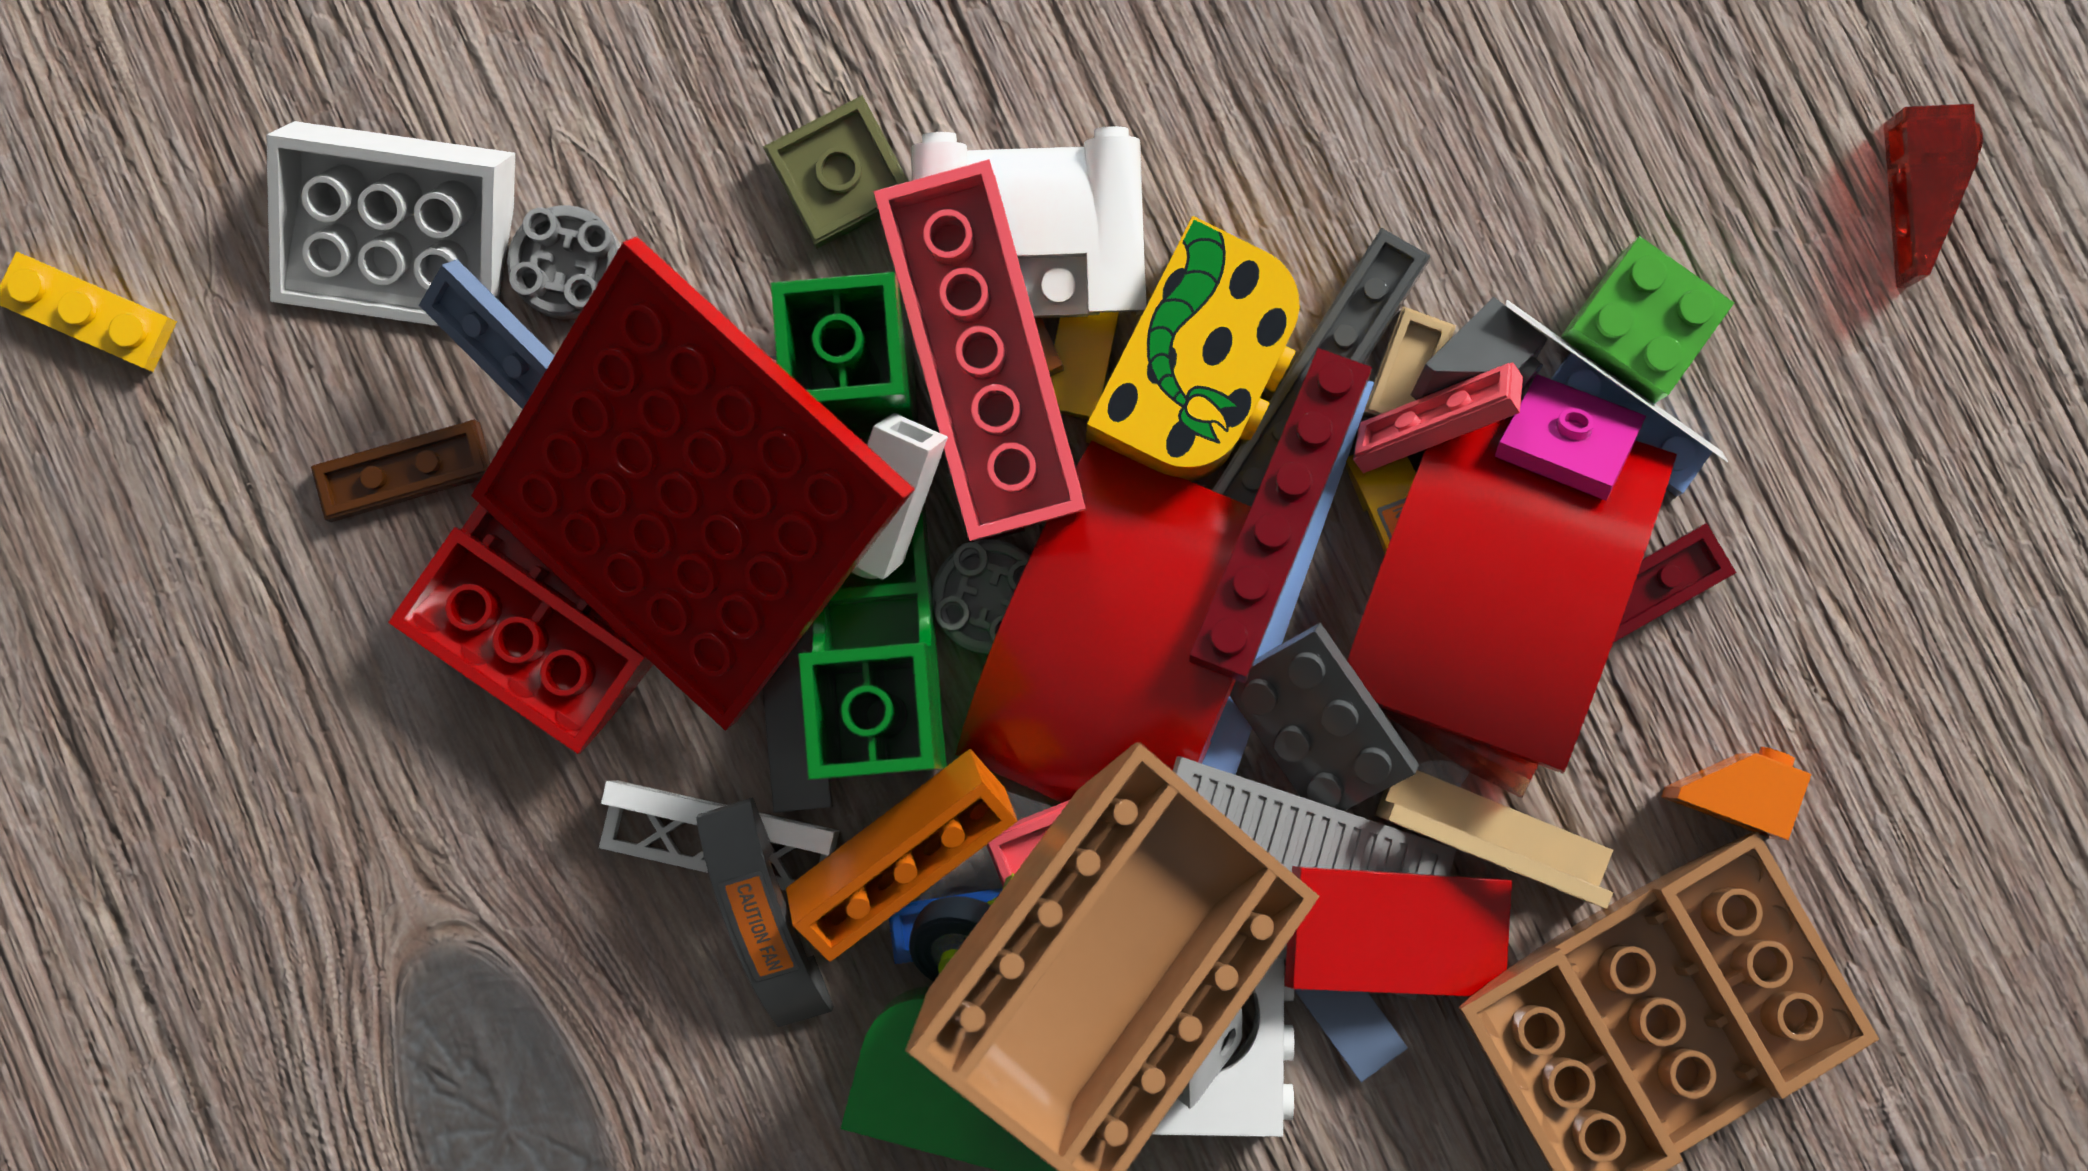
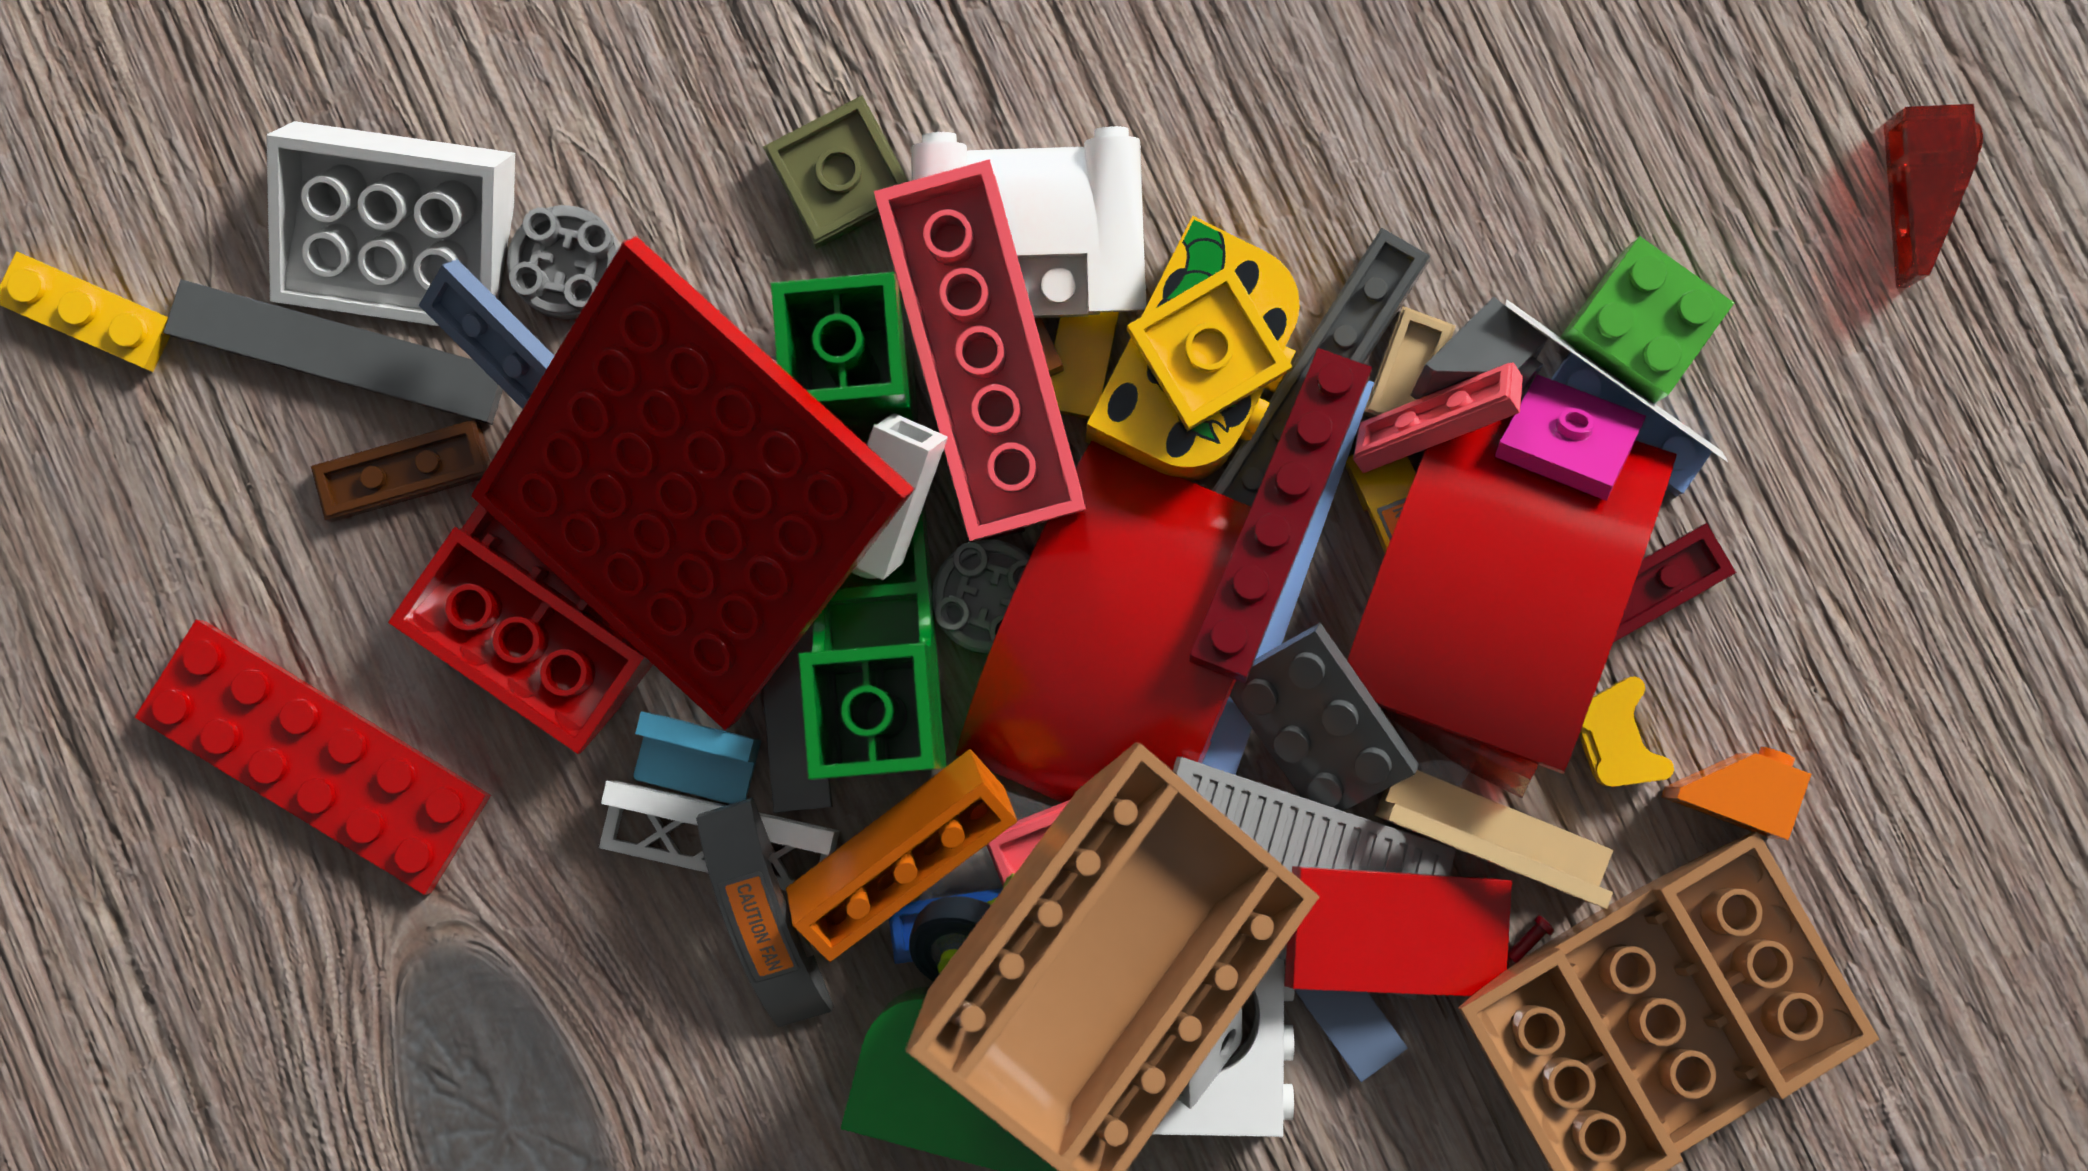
none -> red plate [134,619,491,895]
none -> dark grey tile [164,279,503,425]
none -> medium azure panel [634,711,762,804]
none -> yellow plate [1127,265,1292,431]
none -> dark red piece [1508,915,1555,963]
none -> yellow piece [1579,676,1674,787]

